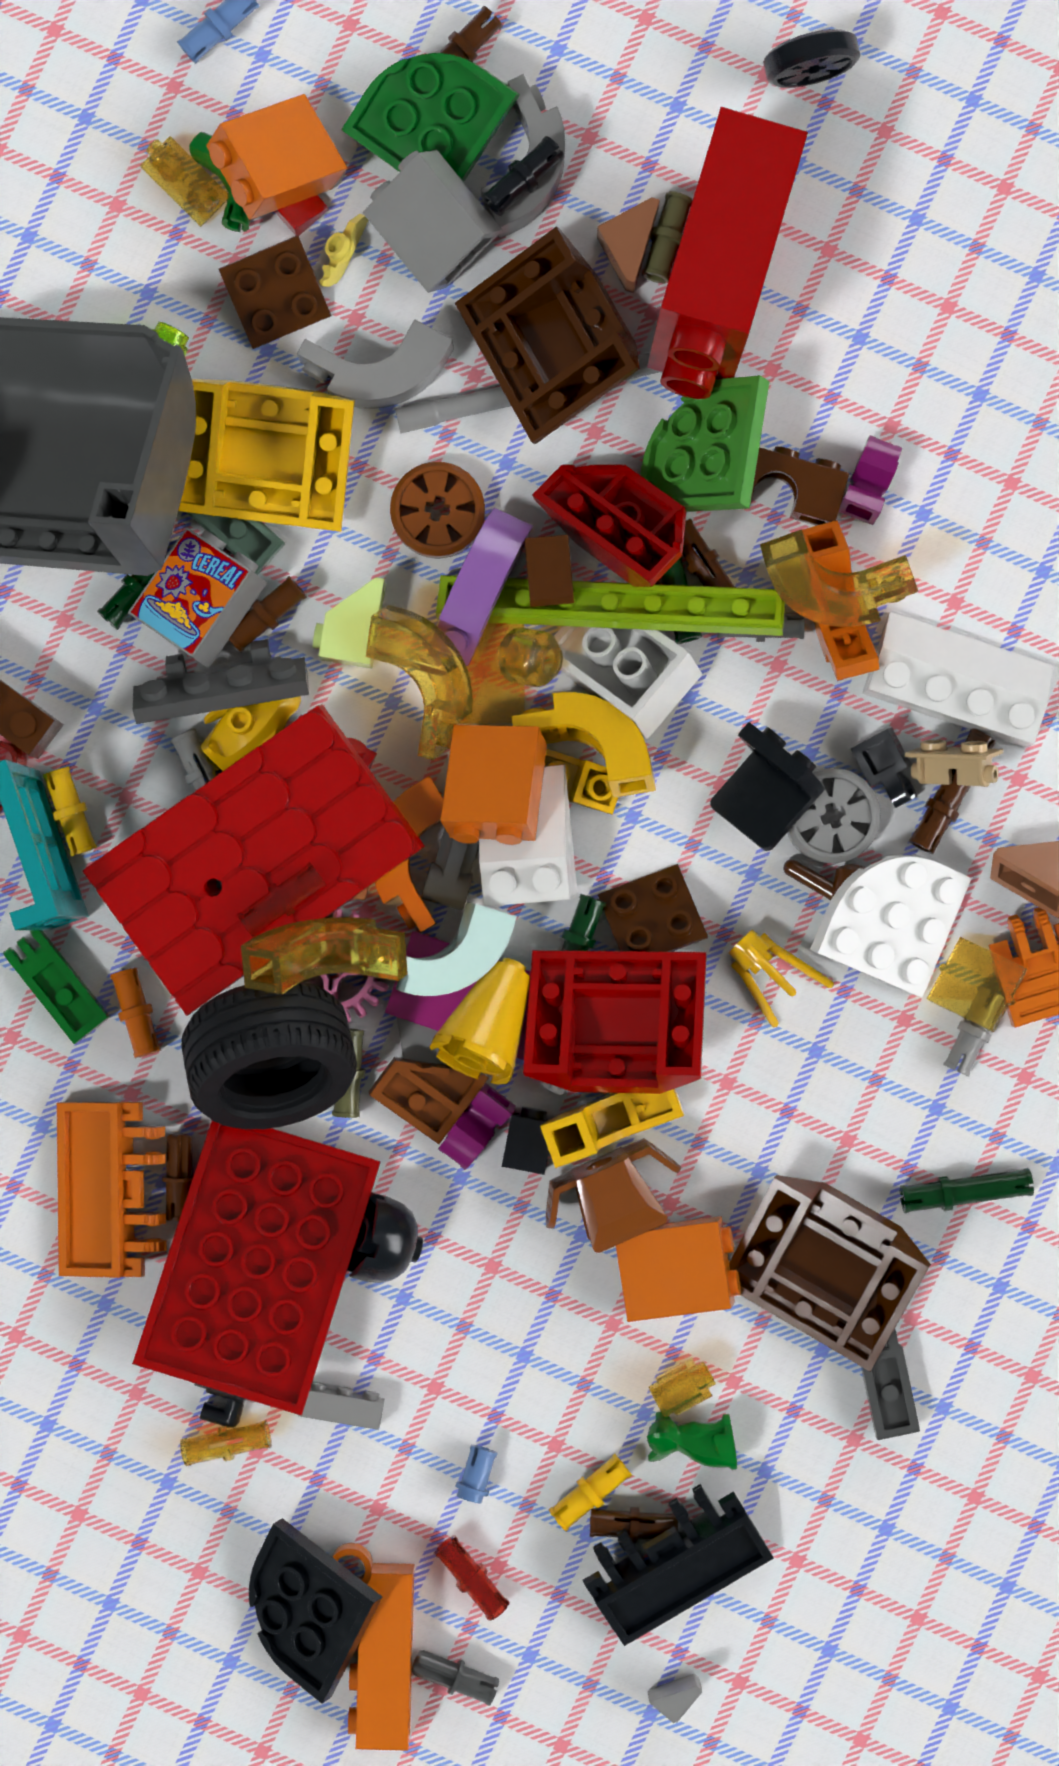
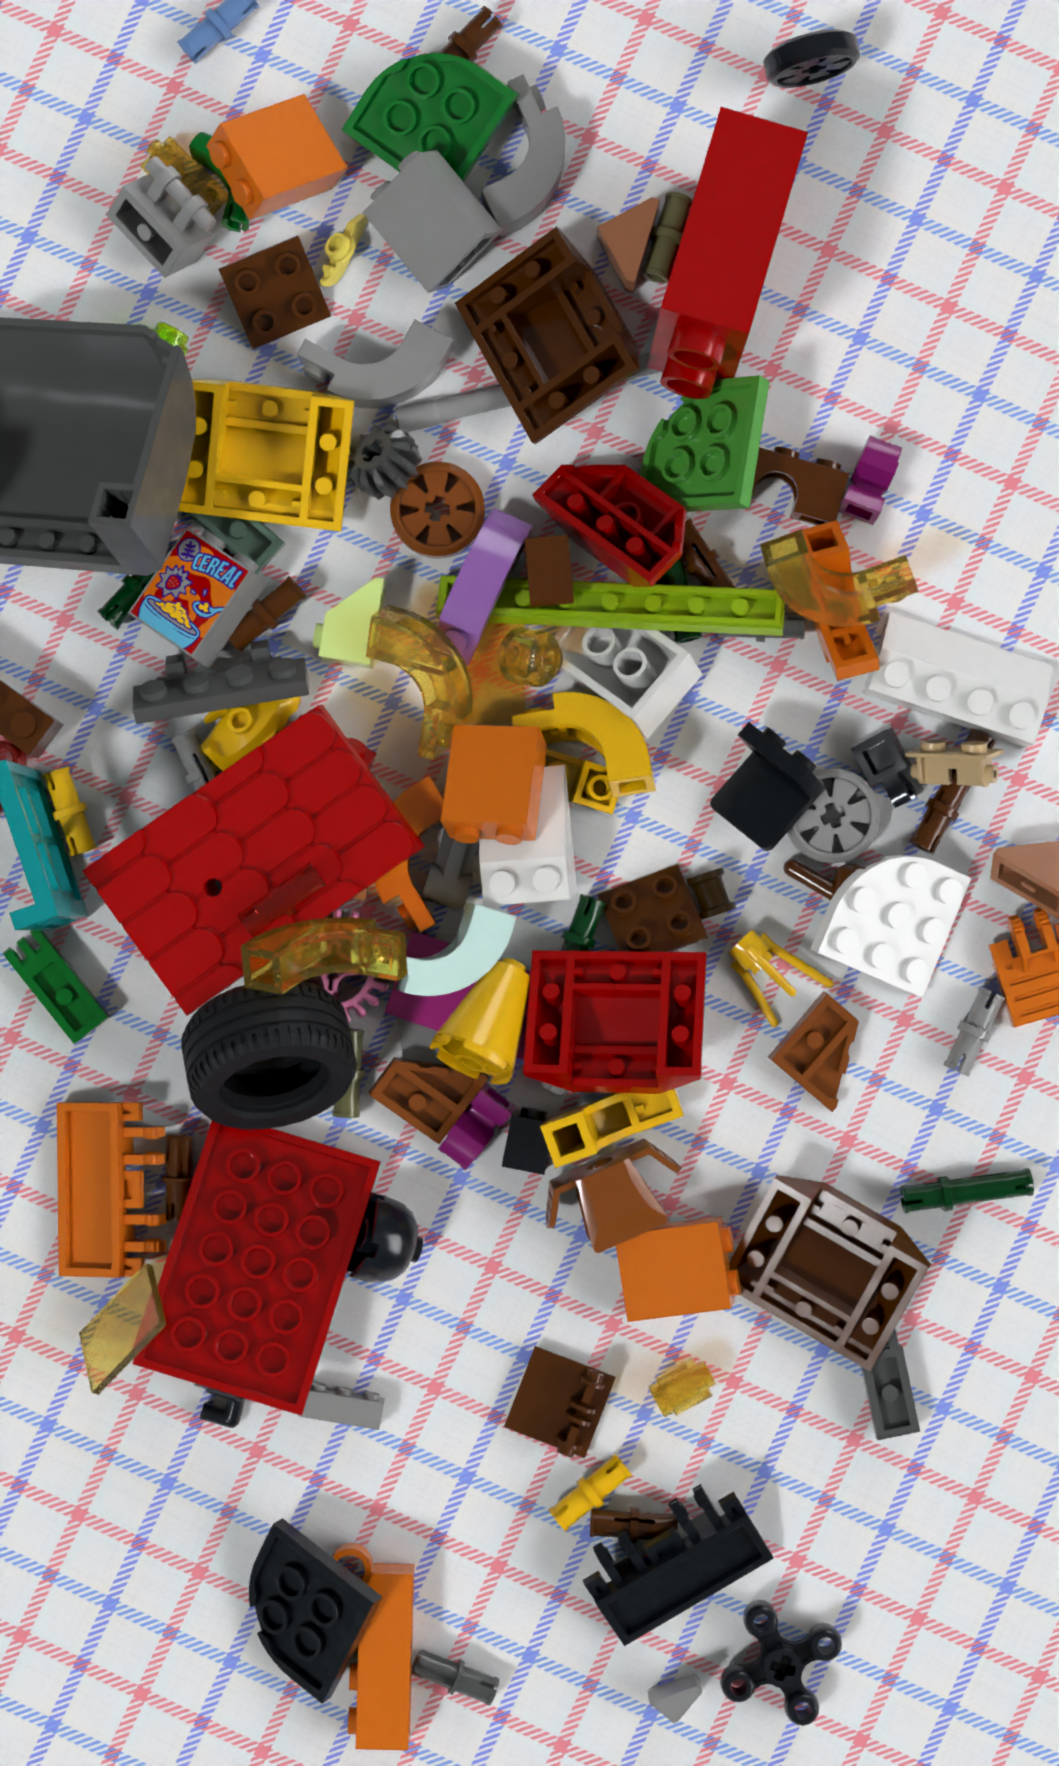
orange pin [110,967,161,1058] -> none
clear yellow pin [180,1420,272,1466] -> none
red slope [274,195,329,236] -> none
clear red pin [434,1535,510,1621] -> none
medium blue pin [455,1444,497,1504] -> none
black pin [482,136,565,216] -> none
green animal [647,1412,737,1470] -> none
clear yellow piece [927,937,1028,1033] -> none
none -> clear yellow piece [79,1263,167,1395]
none -> light grey brick [106,156,217,278]
none -> dark grey gear [348,423,423,500]
none -> reddish brown hinge [504,1346,616,1458]
none -> dark brown bush [686,867,736,920]
none -> black gear [720,1600,842,1726]
none -> dark orange wing [768,991,859,1112]

